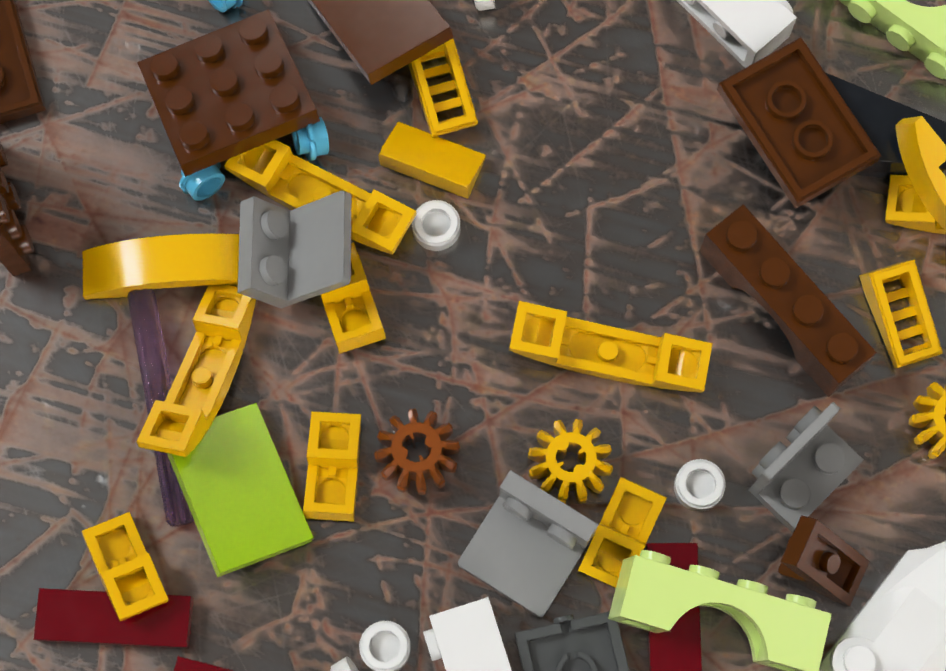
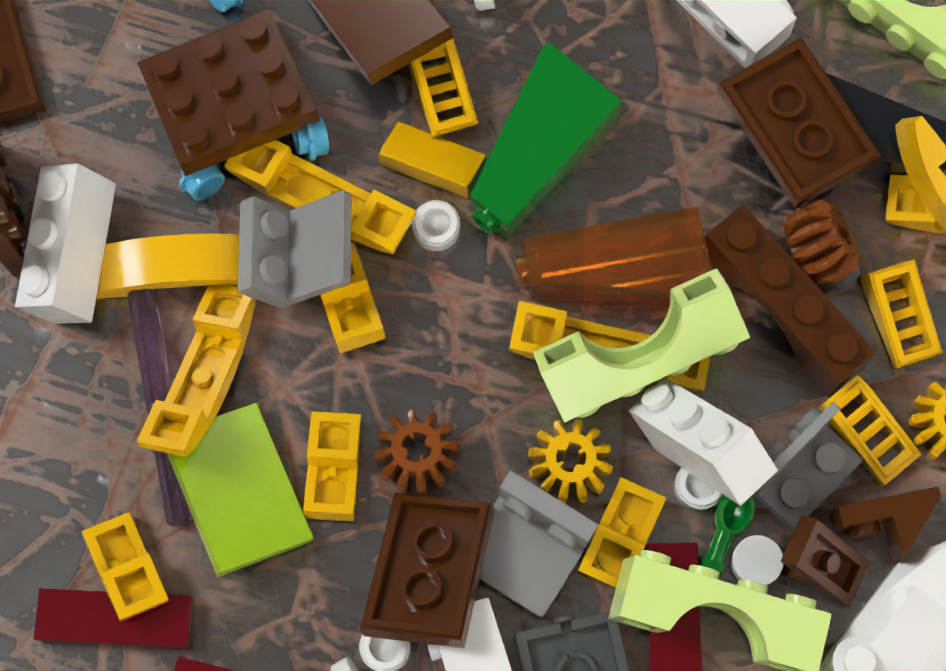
none -> white brick [15,163,116,324]
none -> reddish brown tile [360,492,495,648]
none -> green slope [470,41,622,240]
none -> clear orange slope [515,207,712,311]
none -> yellowish green arch [533,268,750,423]
none -> white brick [628,377,778,506]
none -> green piece [700,495,755,577]
none -> white tile [730,535,783,586]
none -> dark orange gear [784,199,860,286]
none -> yellow slope [819,374,922,487]
none -> reddish brown slope [830,487,941,563]

